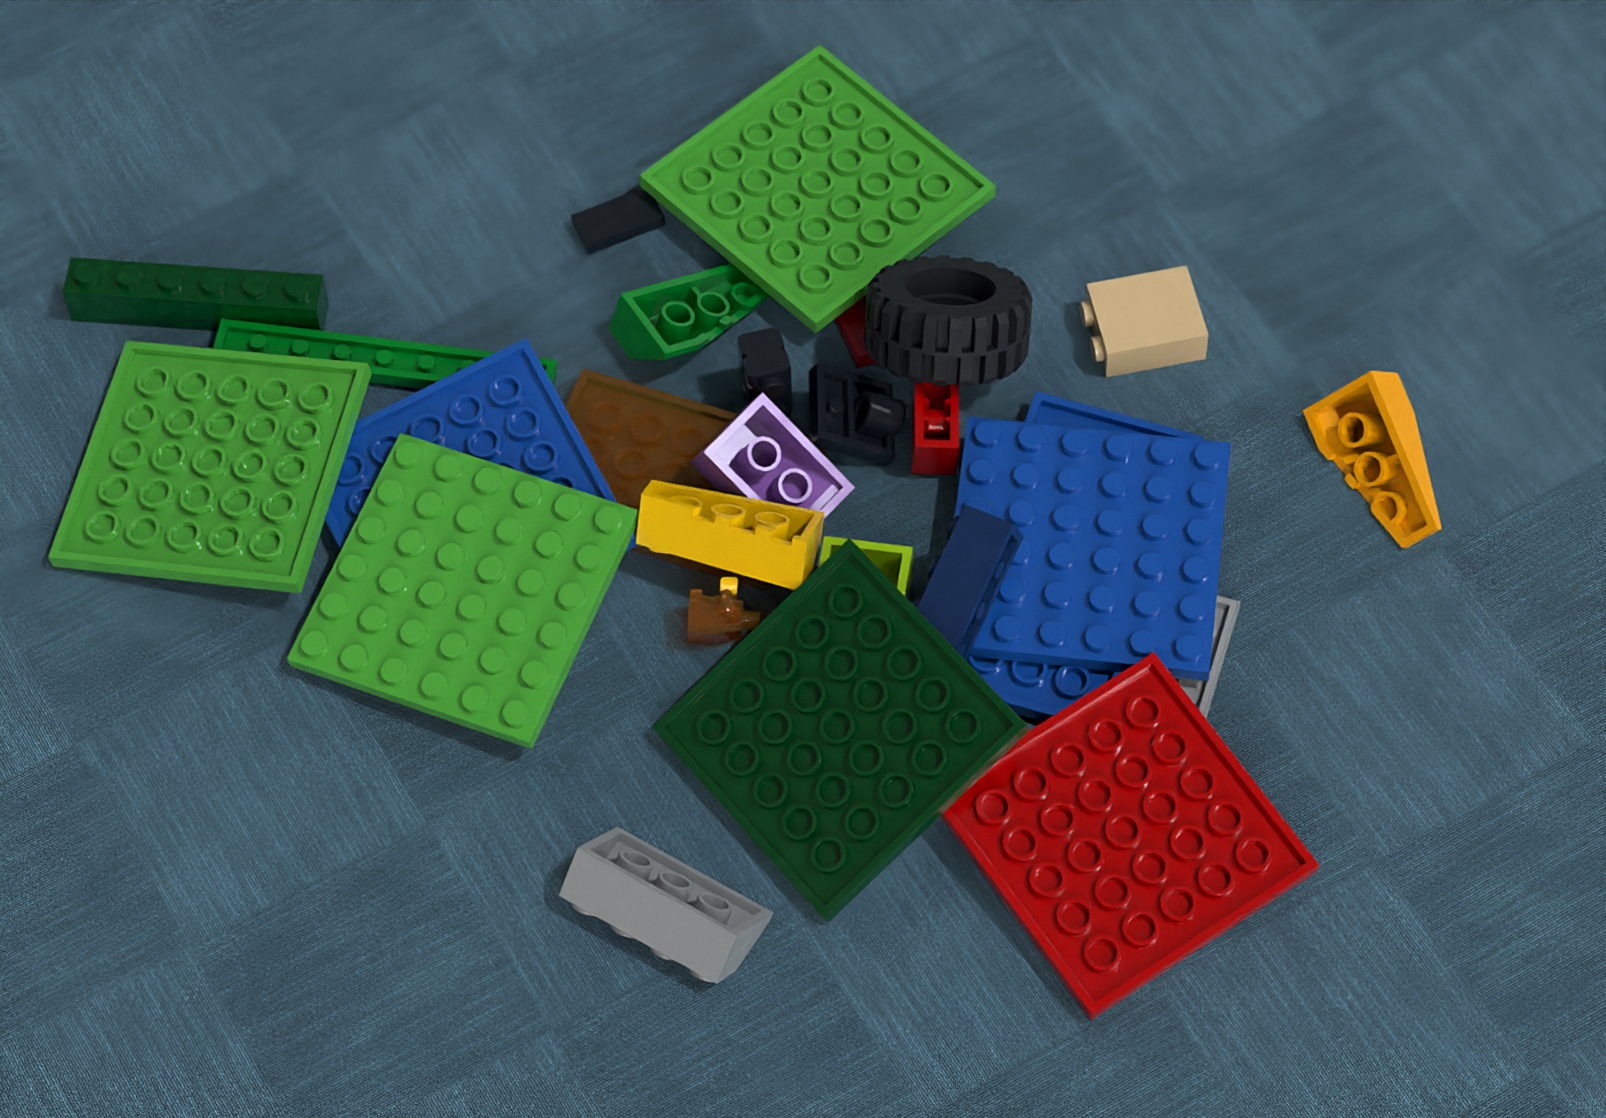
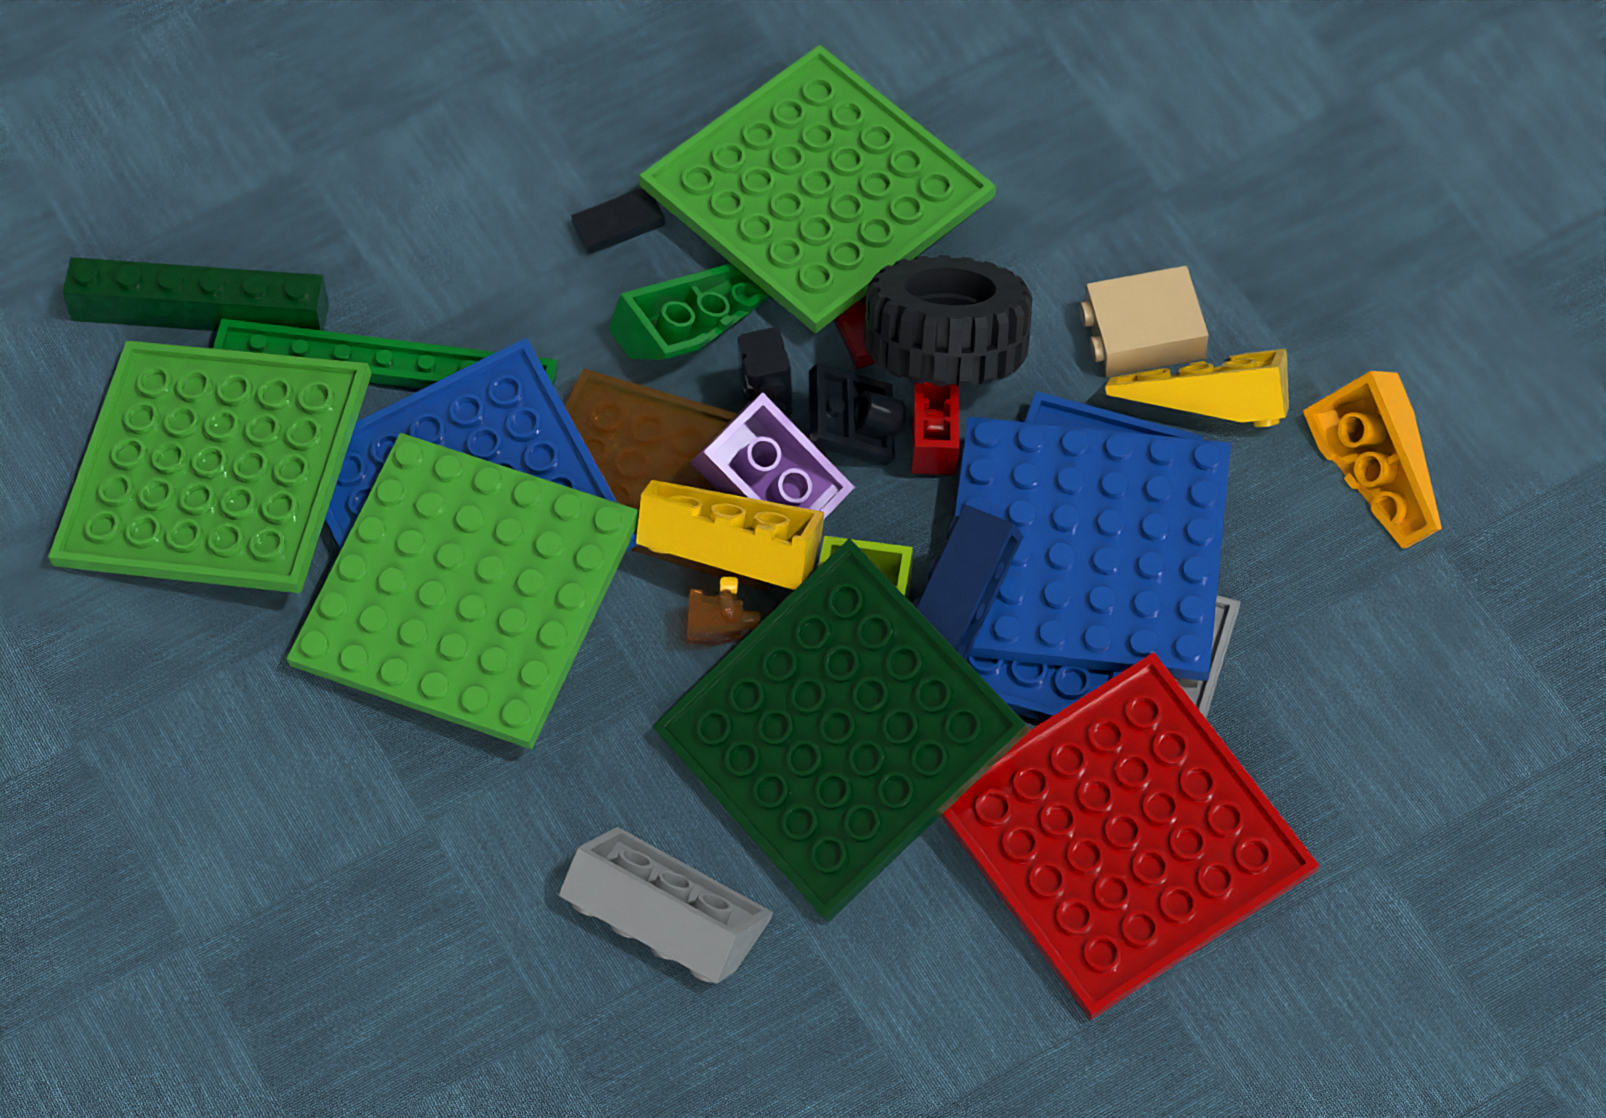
none -> yellow wedge [1105,349,1289,427]

